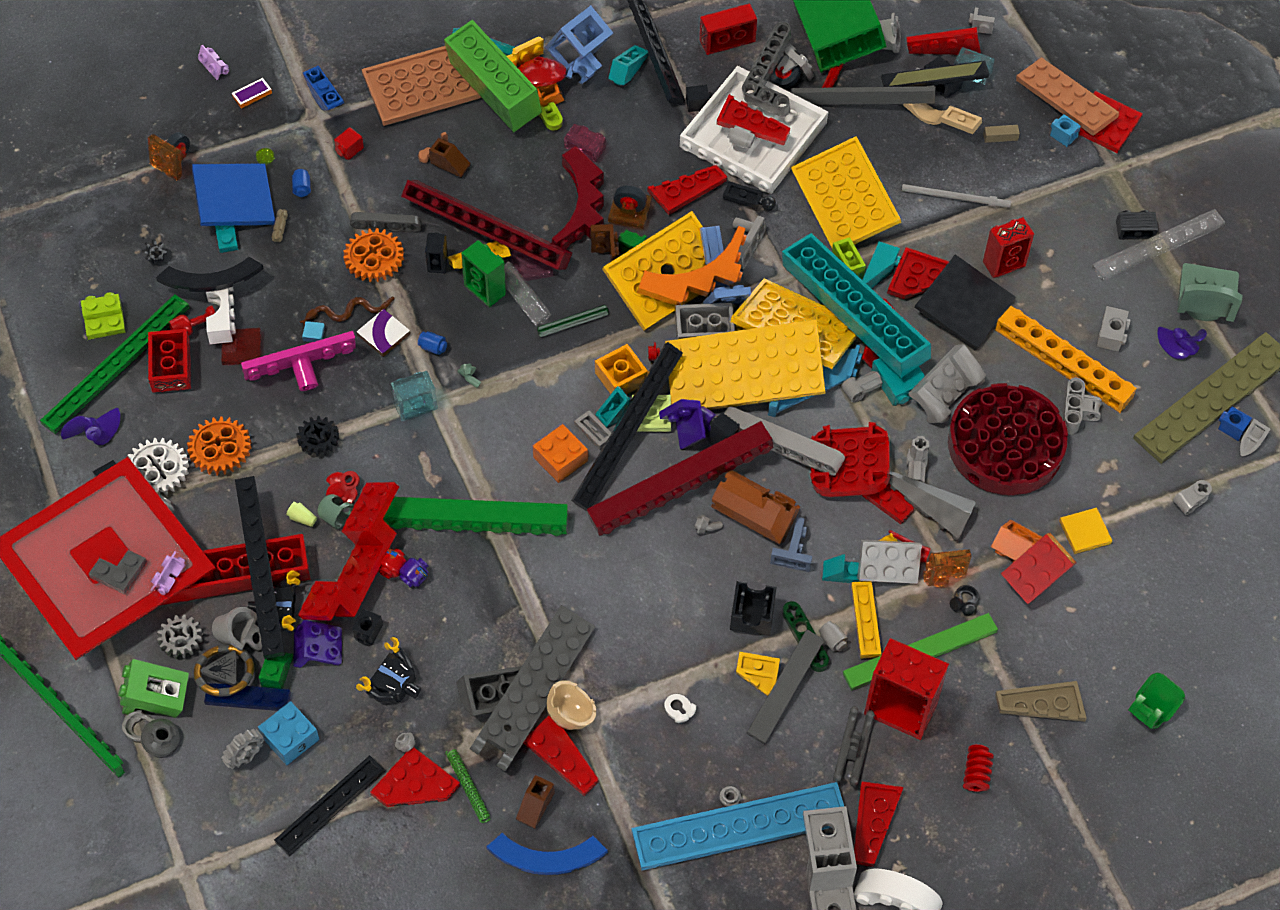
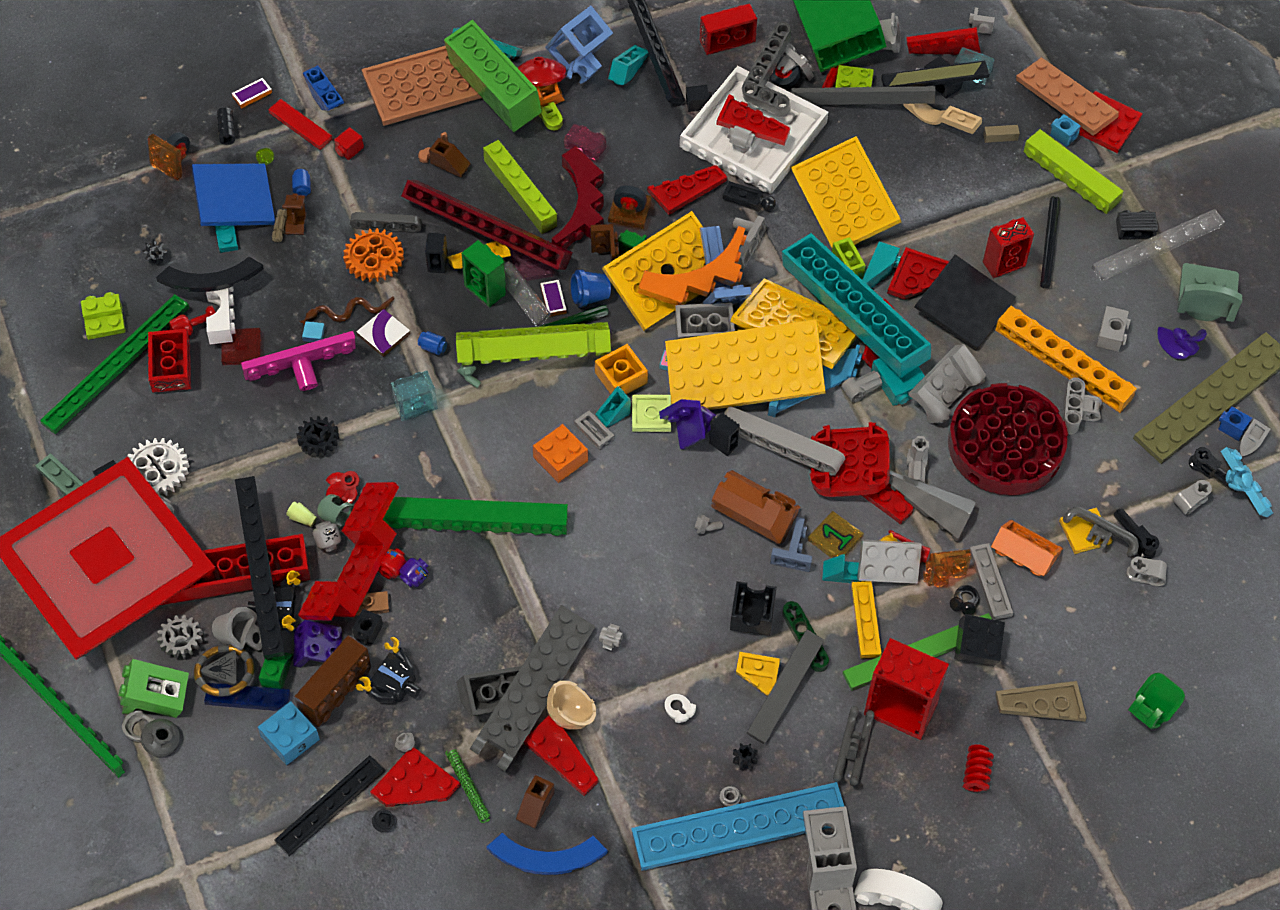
dark purple piece [61,408,120,445] -> none
dark grey plate [89,550,147,594] -> none
lavender hinge [151,551,185,595] -> none
orange gear [187,416,252,476] -> none
lavender hinge [198,45,229,80] -> none
light grey gear [221,729,264,769] -> none
yellow hinge [507,36,544,67] -> none
black plate [571,342,683,511] -> none
dark red brick [587,421,773,536] -> none
red plate [648,342,660,361] -> none
light grey brick [819,621,848,652] -> none
red wing [854,781,904,867] -> none
light grey bar [902,184,1011,208] -> none
red brick [1001,533,1077,604] -> none
none -> sand green plate [35,453,84,496]
none -> black axle [217,107,235,145]
none -> red tile [268,99,333,150]
none -> reddish brown piece [282,193,307,235]
none -> reddish brown brick [294,635,371,727]
none -> light grey head [312,521,342,552]
none -> medium nougat plate [355,591,389,616]
none -> black tile [372,809,394,832]
none -> lime brick [456,322,611,365]
none -> lime brick [483,140,557,234]
none -> tile [540,280,567,317]
none -> blue piece [571,269,611,307]
none -> light grey gear [599,624,623,651]
none -> black gear [733,743,758,770]
none -> clear yellow tile [808,511,864,558]
none -> lime hinge [835,65,874,88]
none -> black brick [954,614,1005,667]
none -> light grey plate [969,543,1013,620]
none -> lime brick [1023,129,1124,214]
none -> black axle [1040,196,1060,288]
none -> dark grey piece [1063,507,1139,557]
none -> black connector [1113,508,1160,559]
none -> light grey piece [1126,557,1167,586]
none -> black connector [1189,447,1237,492]
none -> medium azure plate [1221,447,1273,517]

